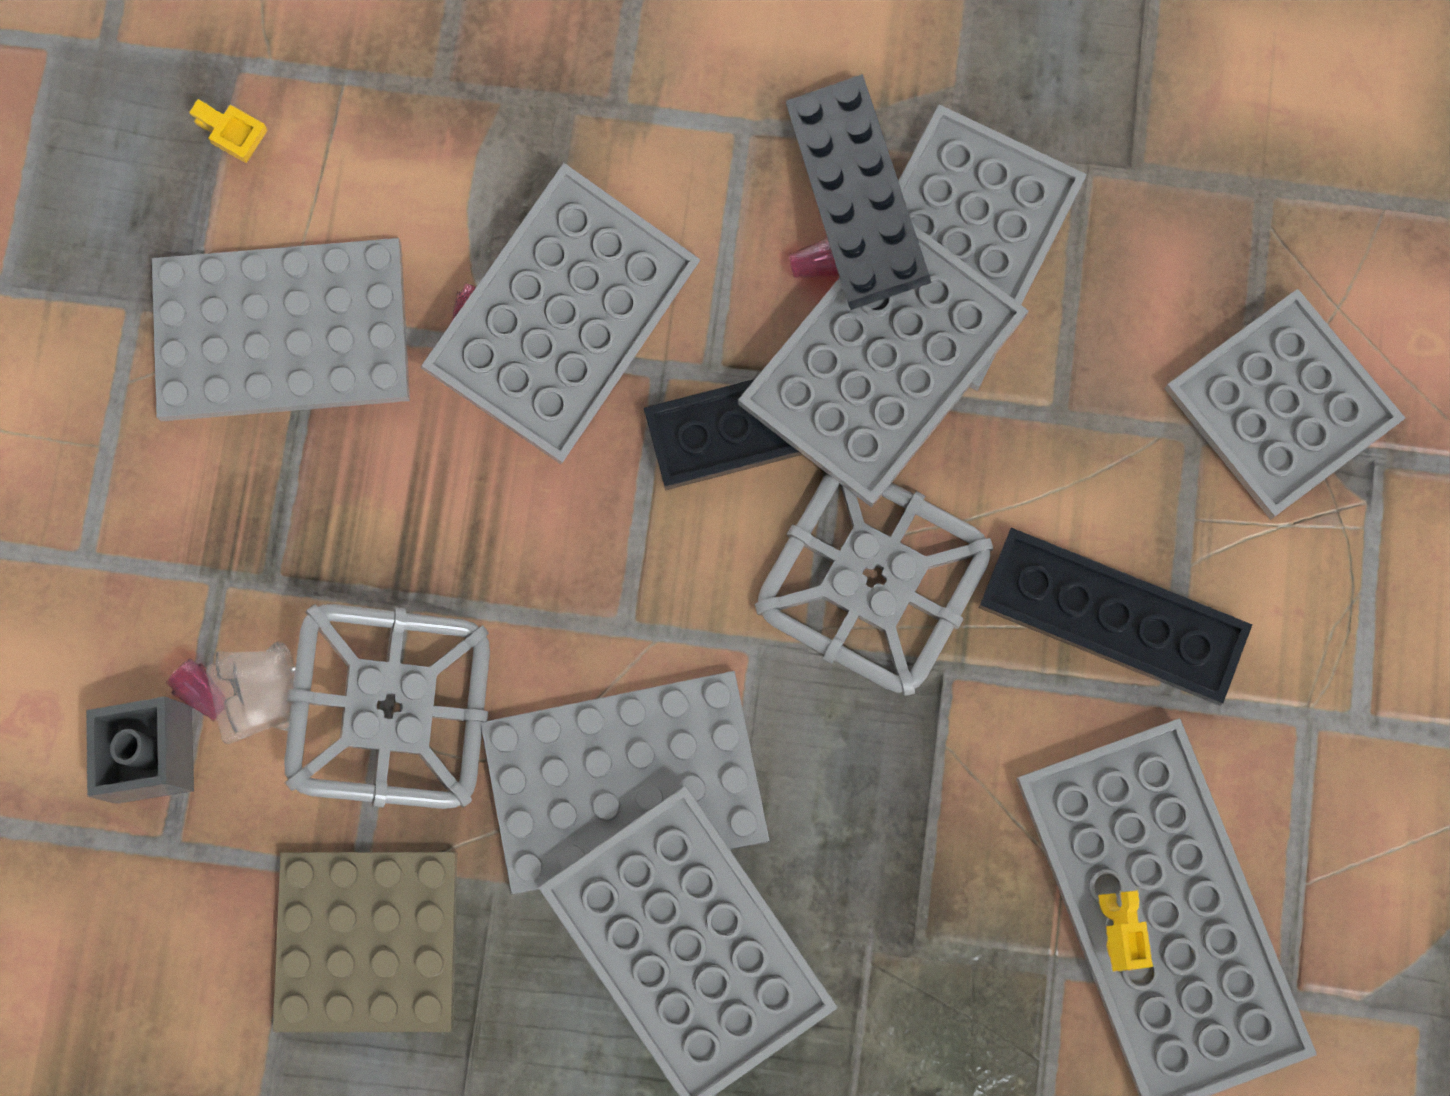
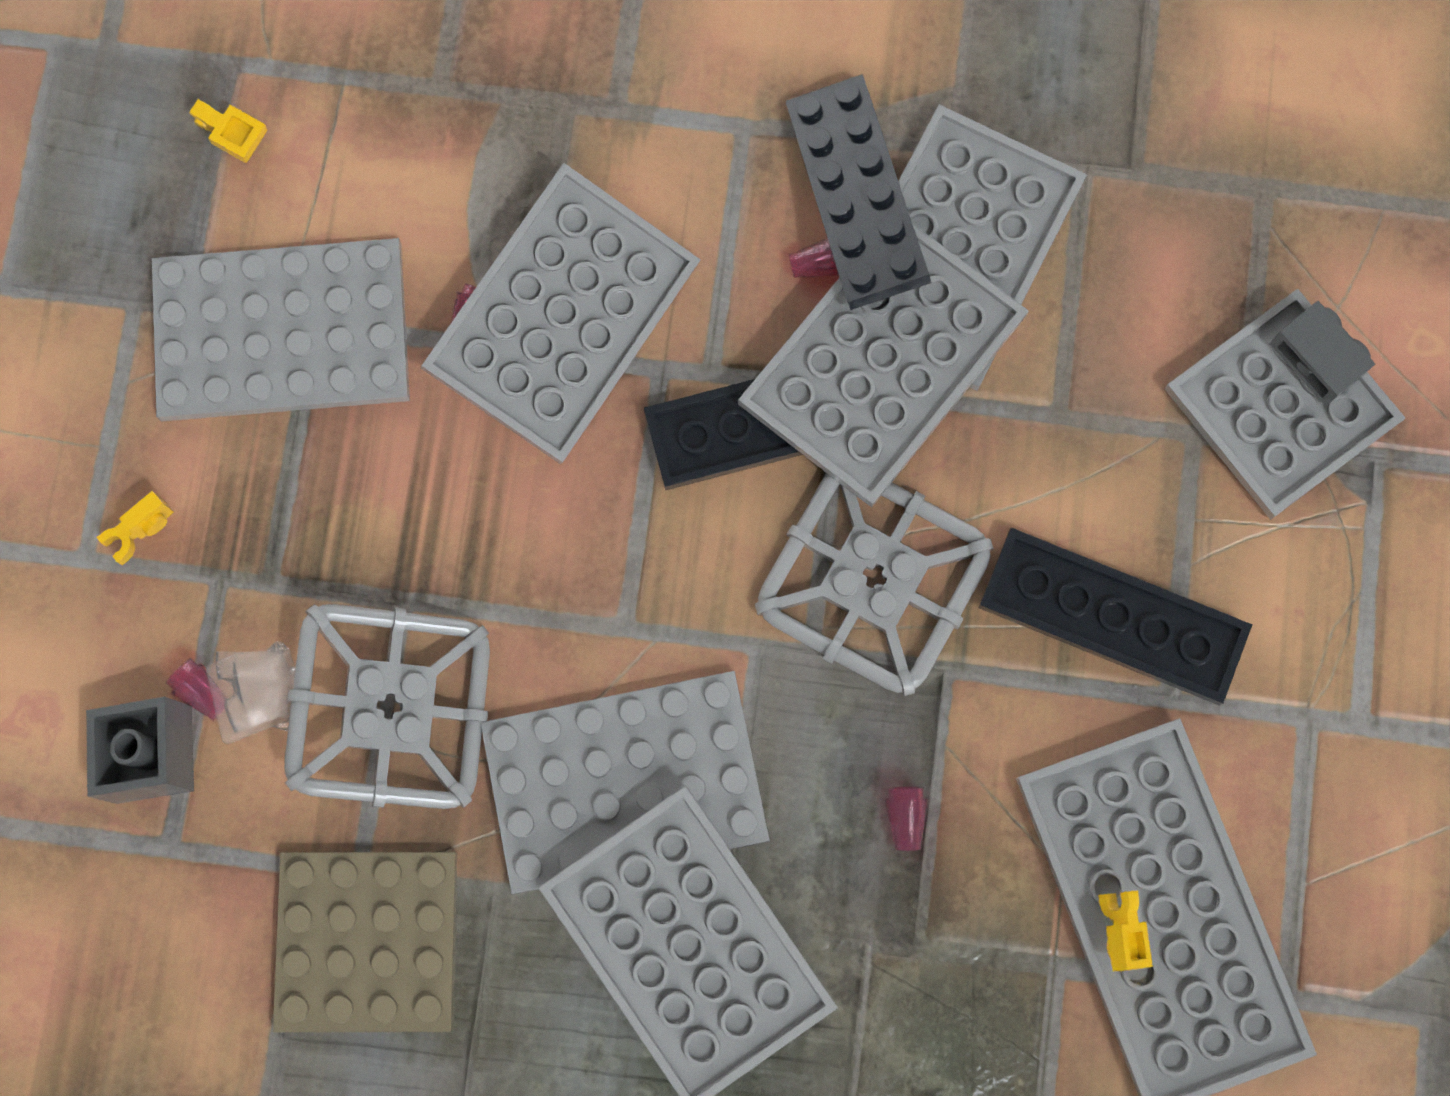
none -> yellow plate [96,491,174,566]
none -> clear pink cone [884,786,928,851]
none -> dark grey brick [1269,301,1375,407]

